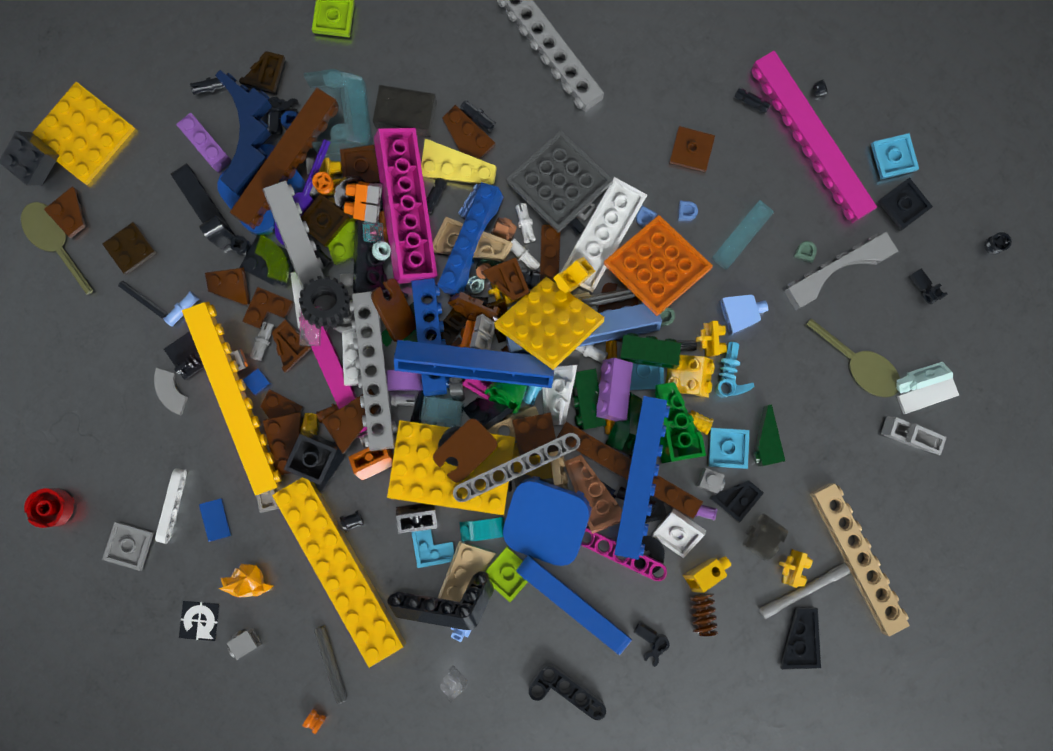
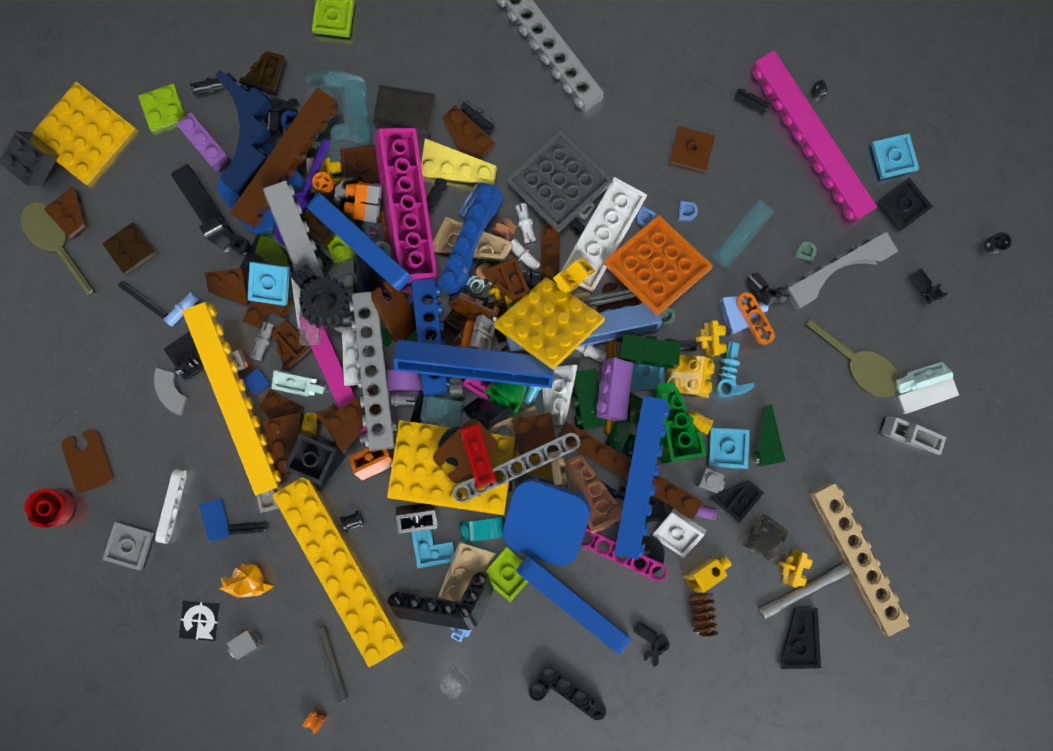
none -> reddish brown piece [61,429,113,493]
none -> lime plate [138,83,186,132]
none -> black axle [228,521,268,535]
none -> medium azure plate [248,261,290,306]
none -> light aqua hinge [271,369,327,396]
none -> black wheel [289,263,317,290]
none -> blue beam [305,192,412,291]
none -> red tile [460,424,497,488]
none -> orange beam [736,292,775,345]
none -> black bar [747,272,790,306]

